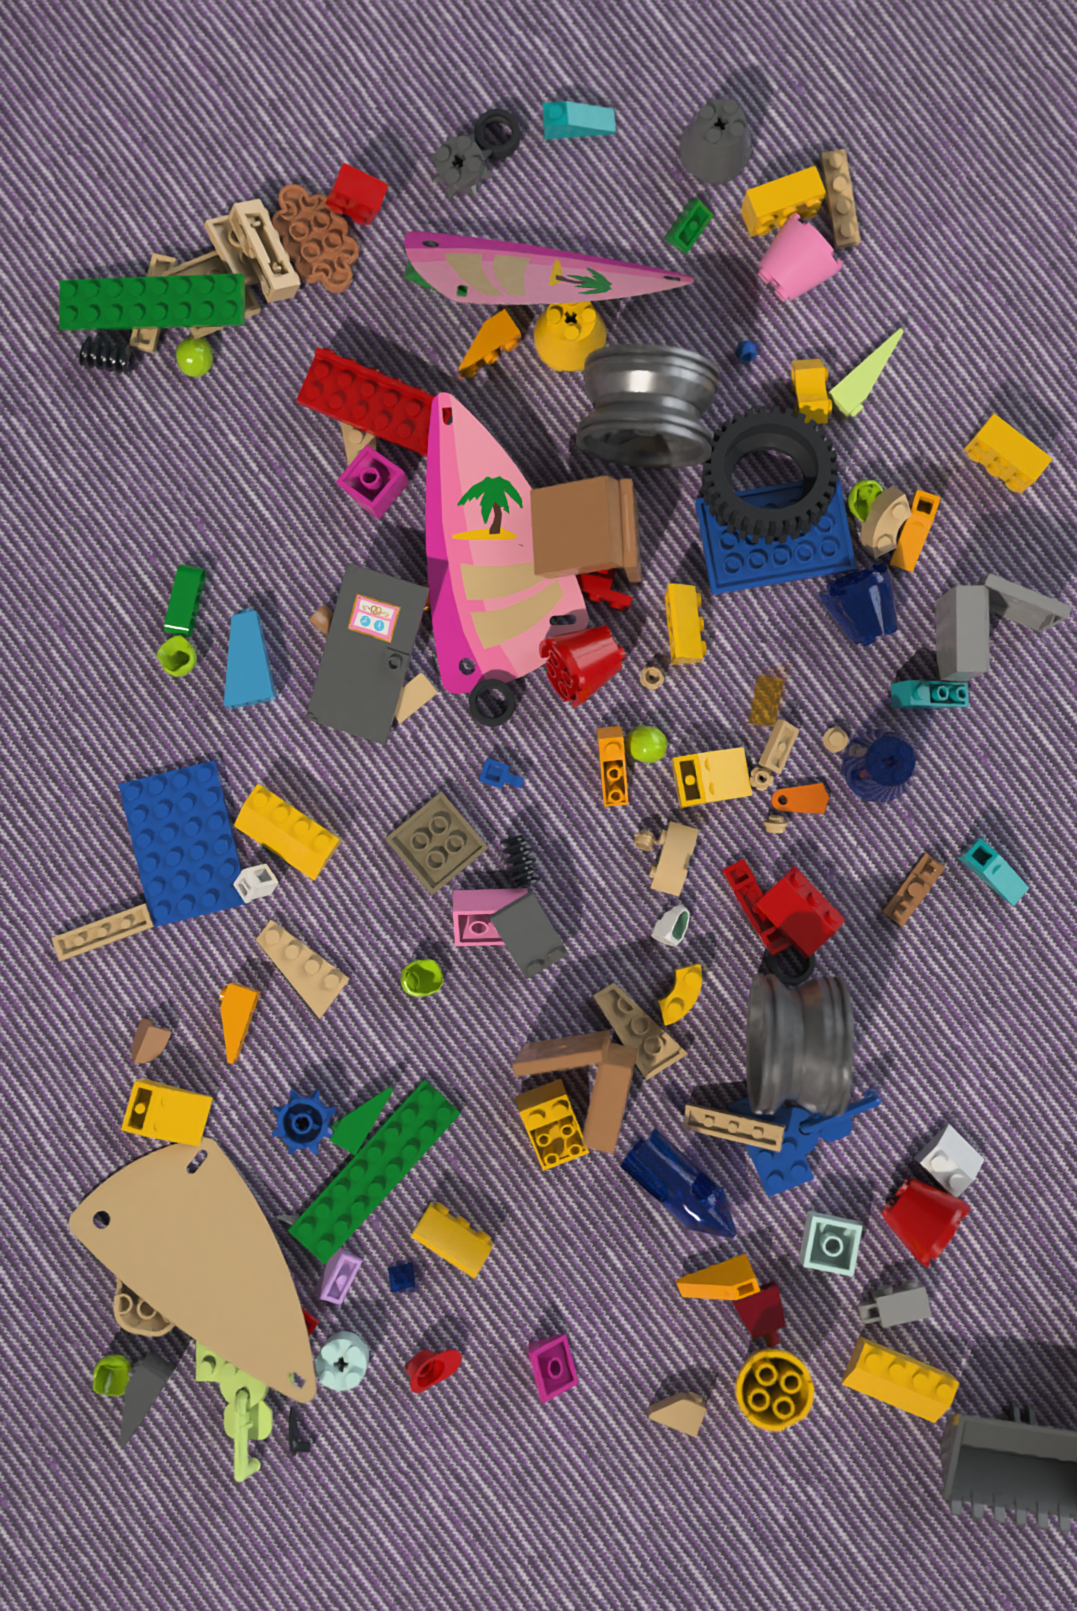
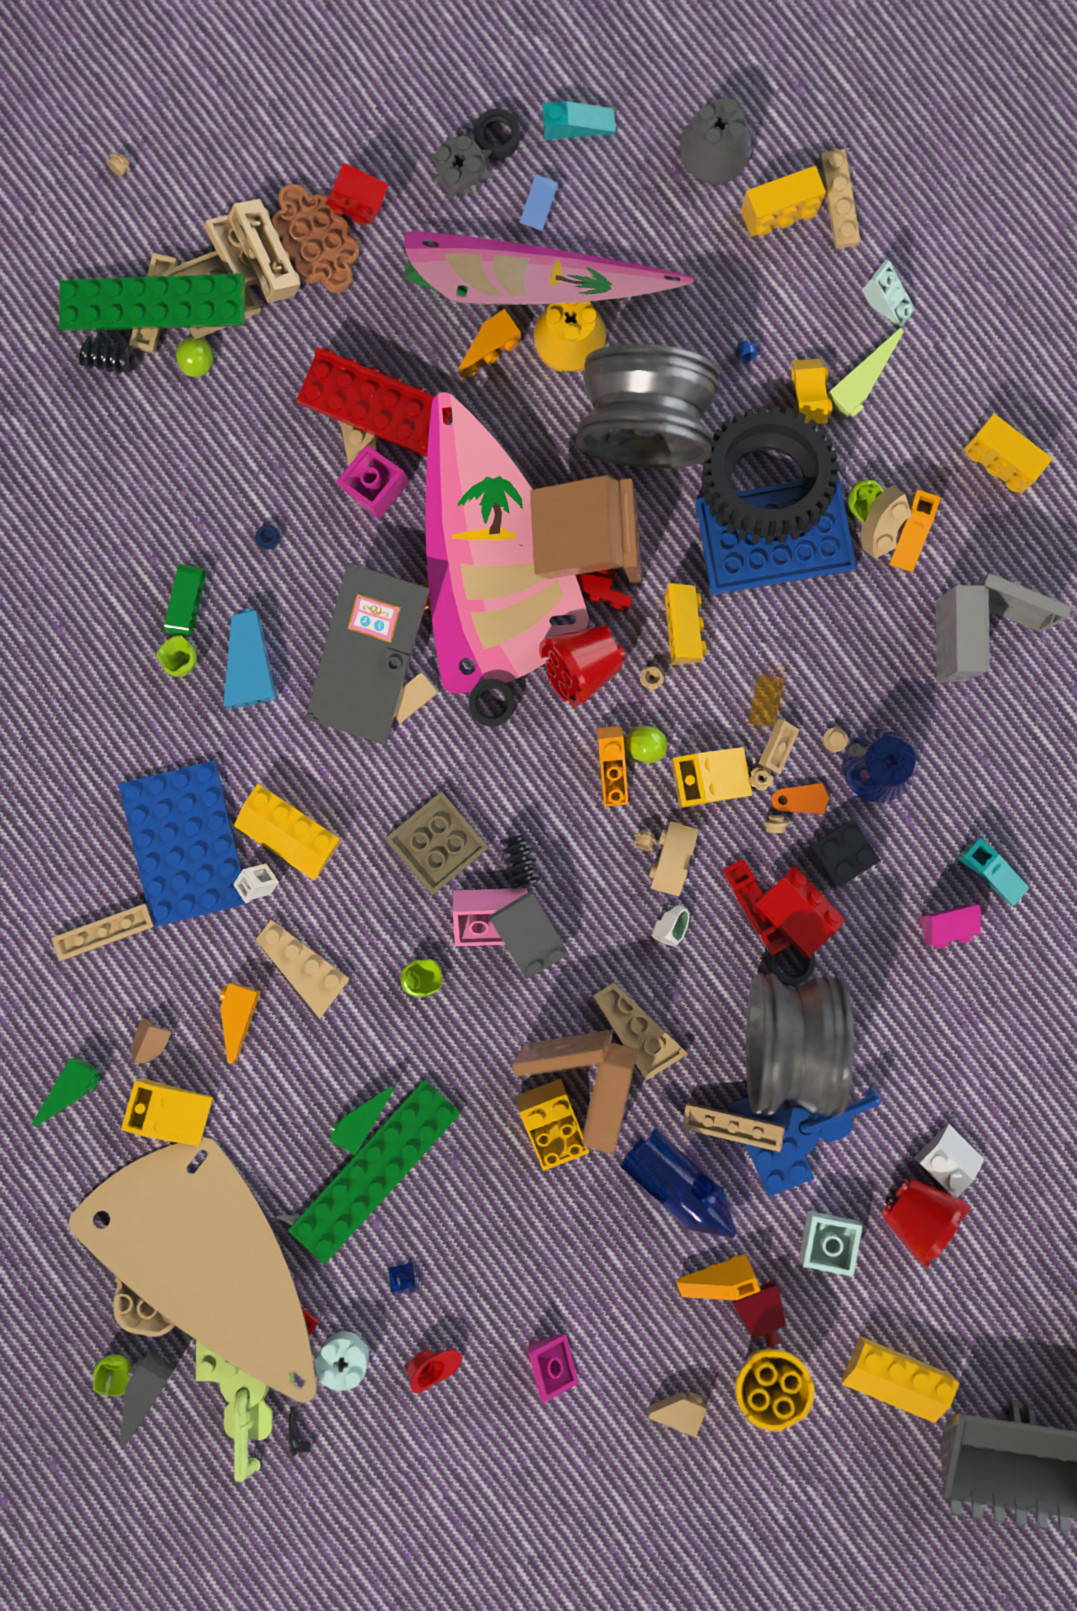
blue brick [271,1089,337,1155] -> none
medium nougat brick [309,605,334,636] -> none
lavender slope [314,1248,363,1305] -> none
yellow slope [411,1202,493,1279] -> none
blue plate [479,758,524,789] -> none
yellow brick [657,963,702,1026] -> none
green slope [664,199,714,254] -> none
bright pink cone [757,212,843,302] -> none
clear blue cone [817,562,898,646] -> none
light grey brick [858,1279,932,1328] -> none
medium nougat plate [881,853,946,927] -> none
teal slope [891,680,969,709] -> none
none -> green slope [31,1057,102,1127]
none -> tan plate [107,153,130,177]
none -> dark blue plate [255,525,280,550]
none -> medium blue slope [520,174,558,231]
none -> black brick [808,819,881,888]
none -> light aqua slope [862,260,915,328]
none -> dark pink slope [919,905,981,949]

